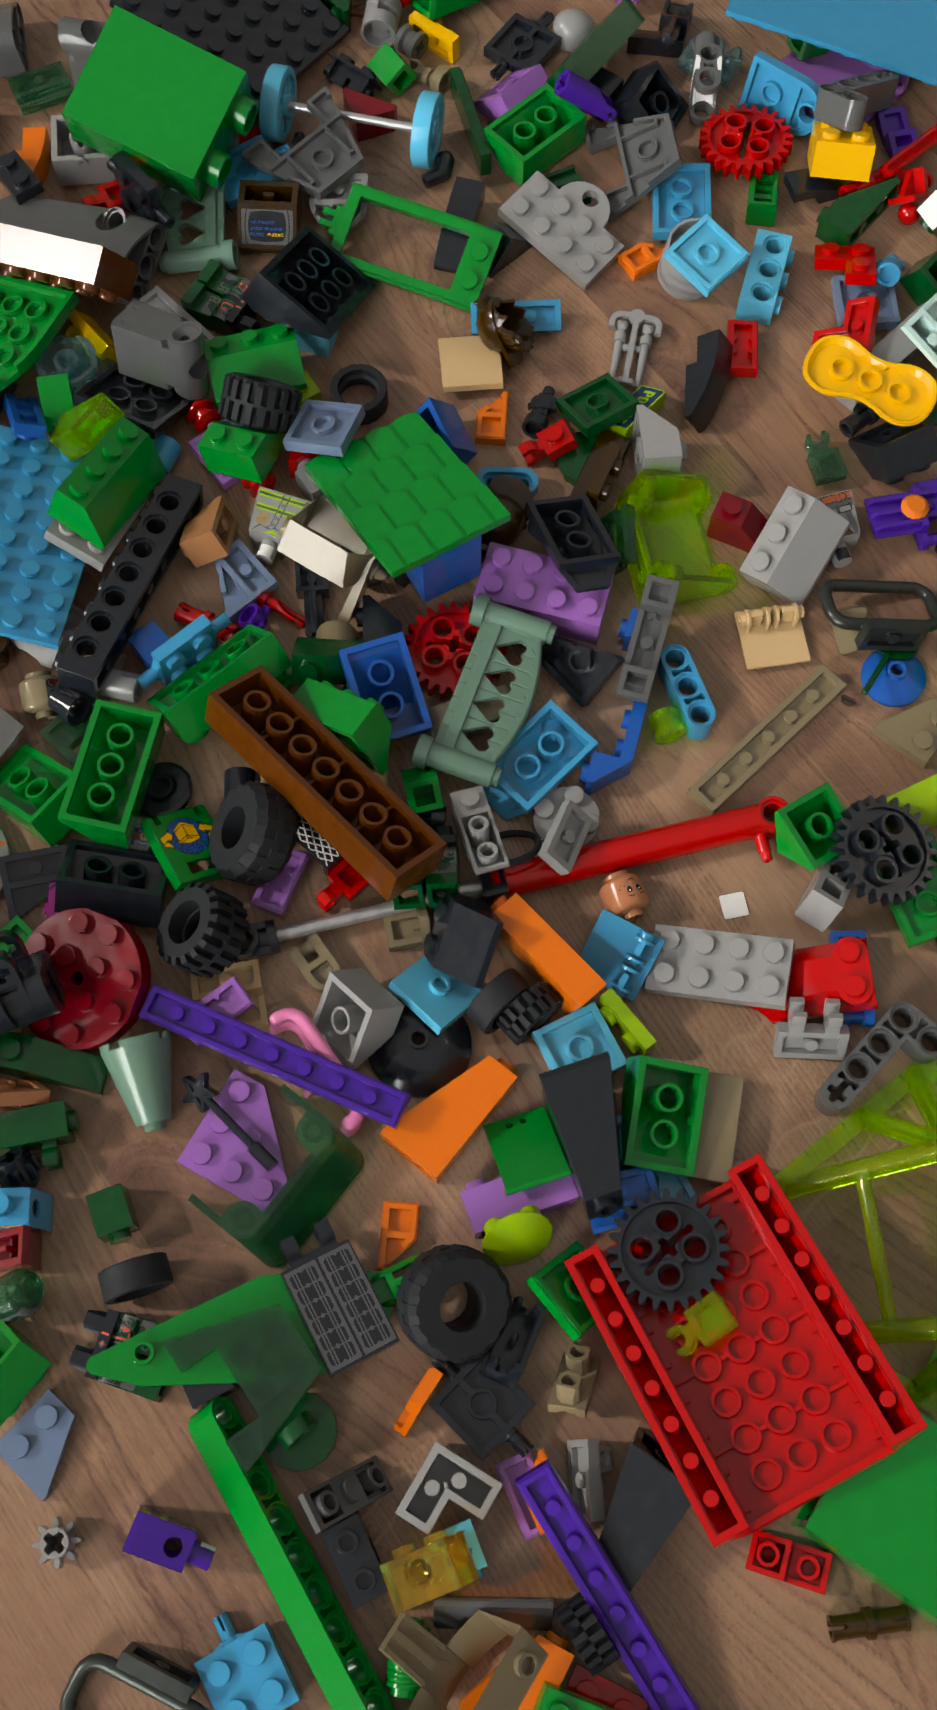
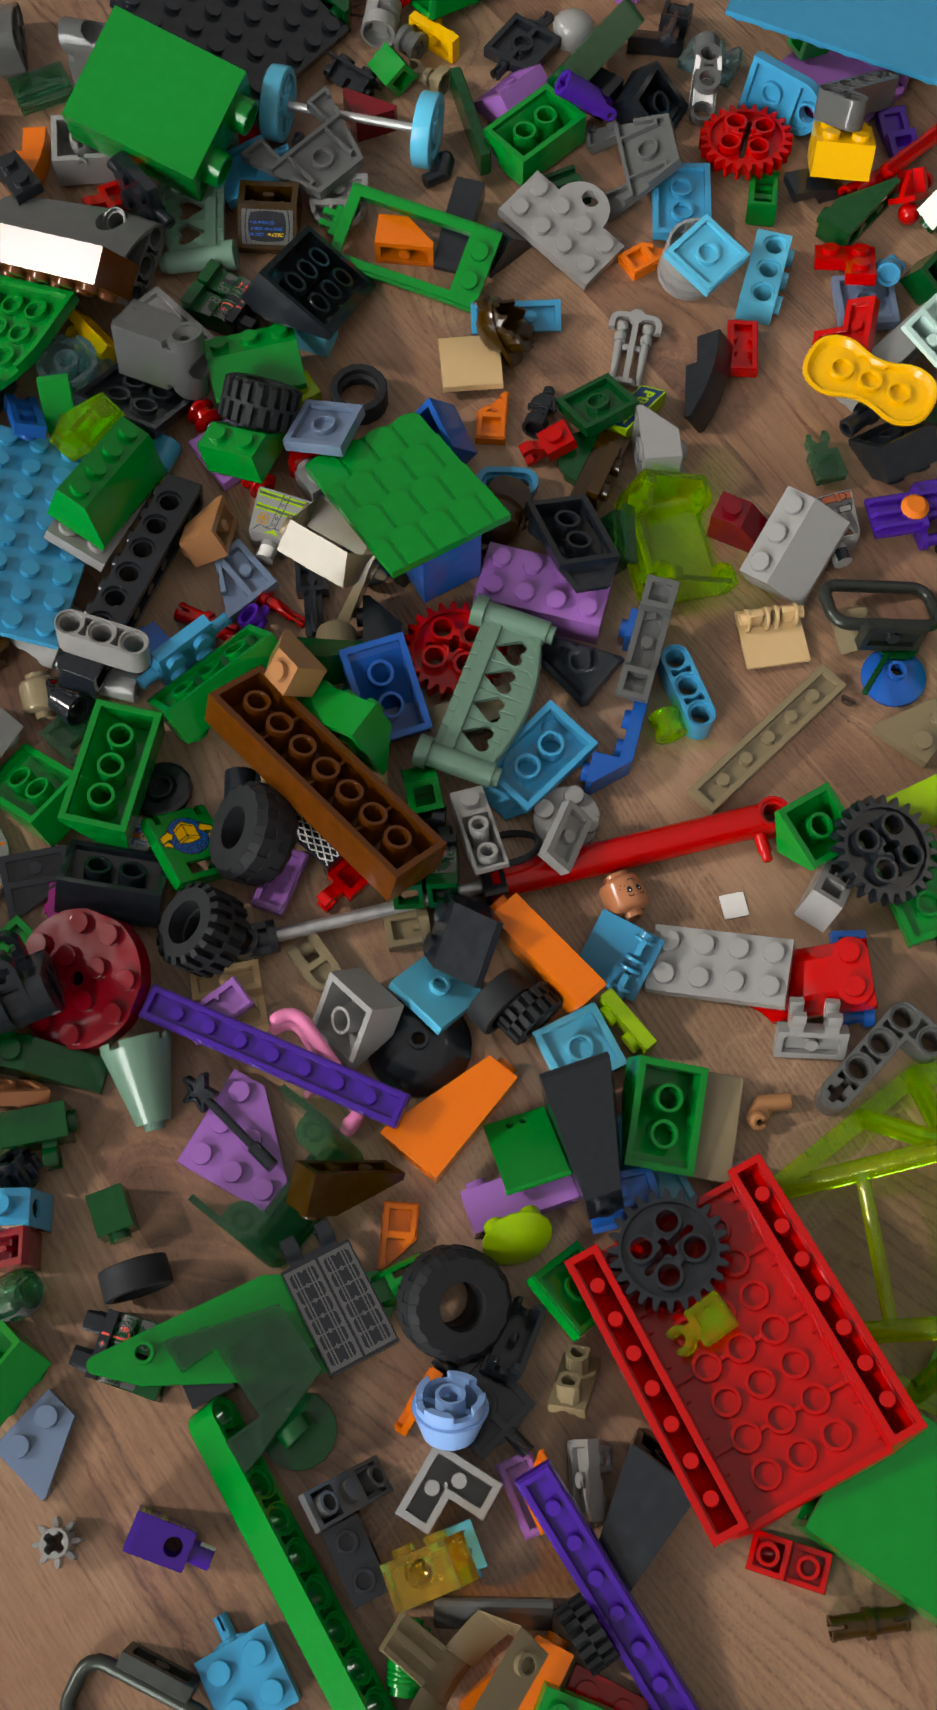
none -> light grey beam [54,609,151,673]
none -> medium nougat slope [264,629,327,697]
none -> dark brown slope [286,1160,405,1221]
none -> orange slope [374,214,434,267]
none -> light blue cone [411,1370,489,1451]
none -> medium nougat arm [746,1092,792,1131]

